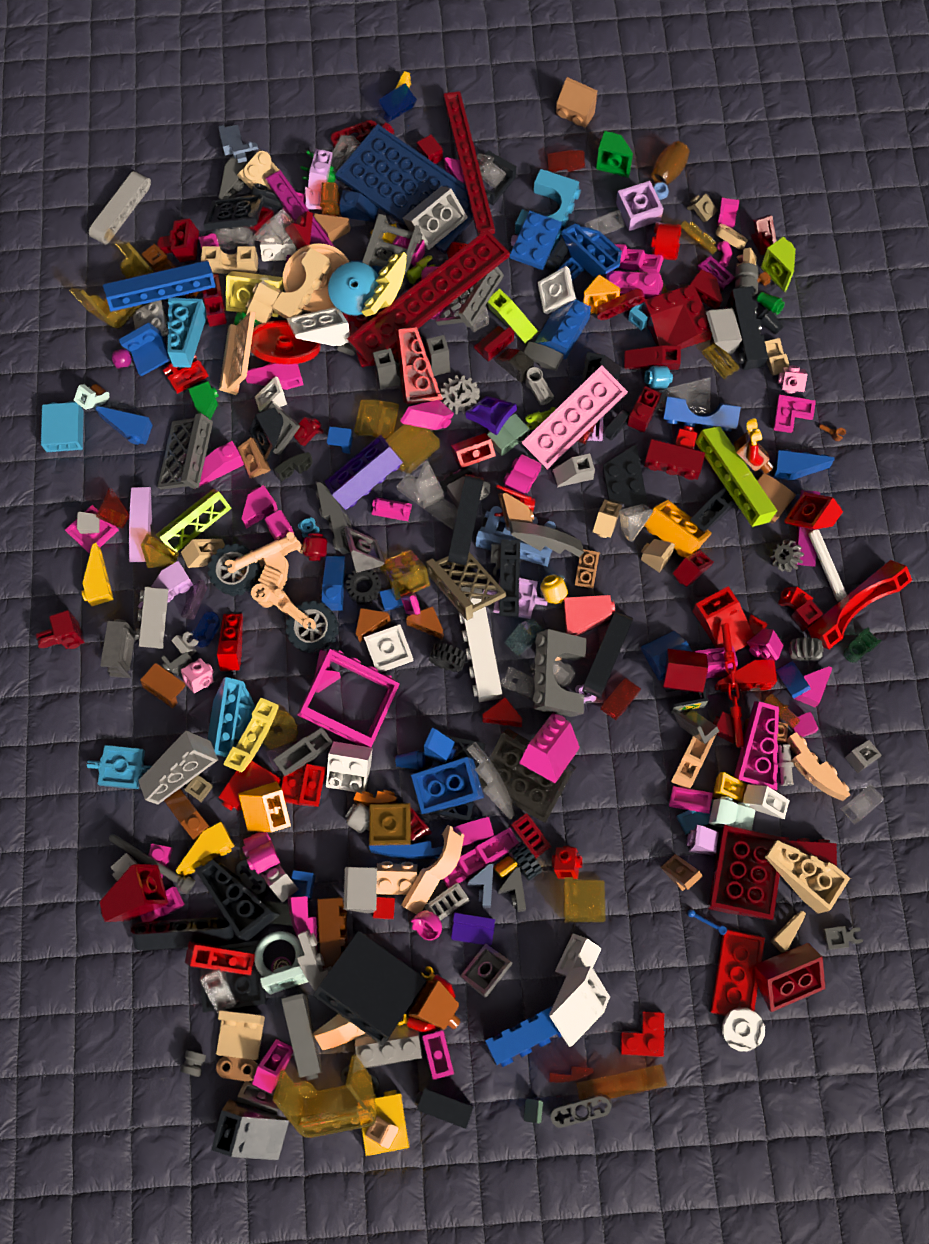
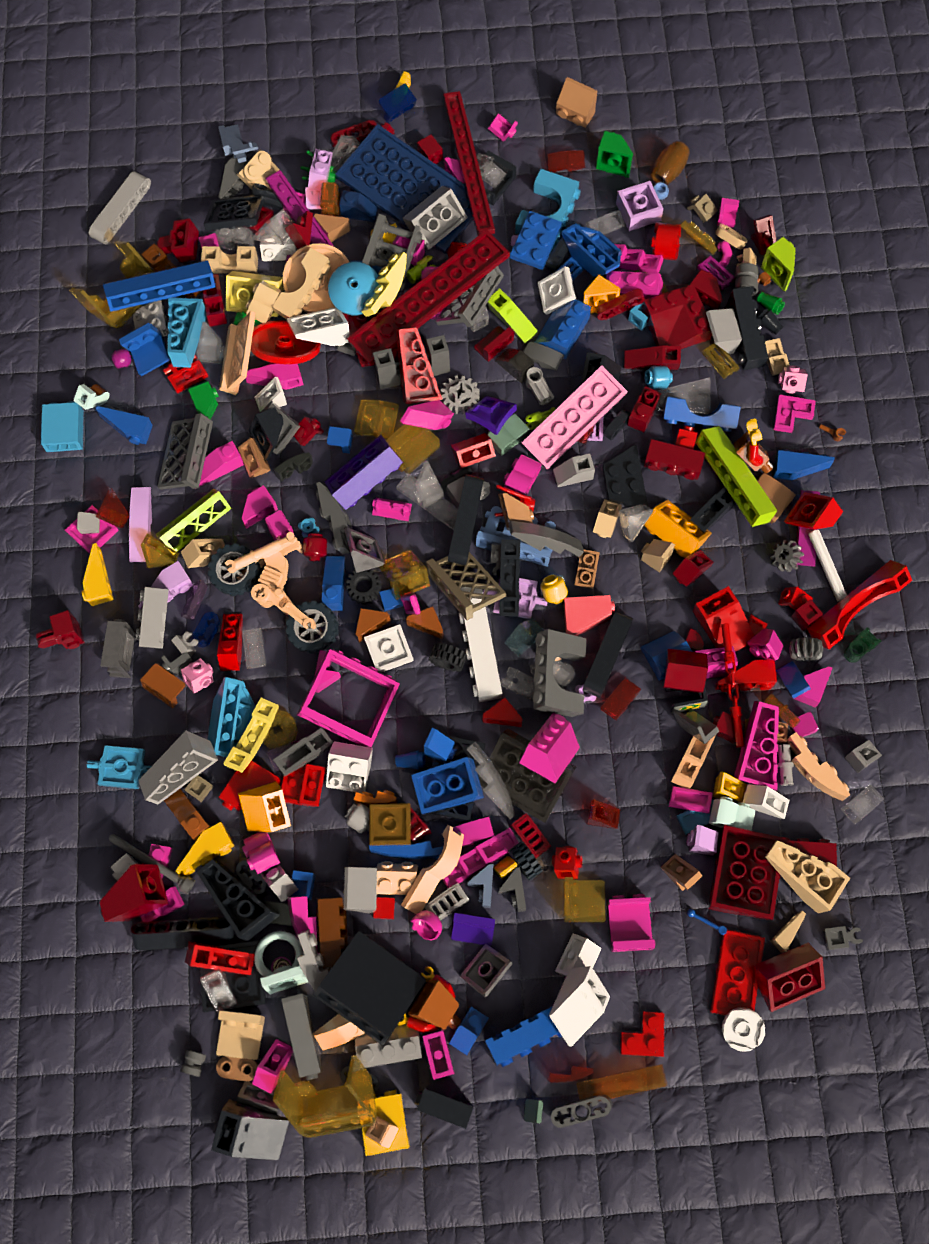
none -> clear slope [197,322,225,364]
none -> clear plate [242,628,266,669]
none -> blue slope [449,1007,489,1055]
none -> dark pink bracket [488,113,518,142]
none -> clear red slope [587,799,620,829]
none -> dark pink panel [608,894,655,952]
none -> dark red tile [686,628,704,651]

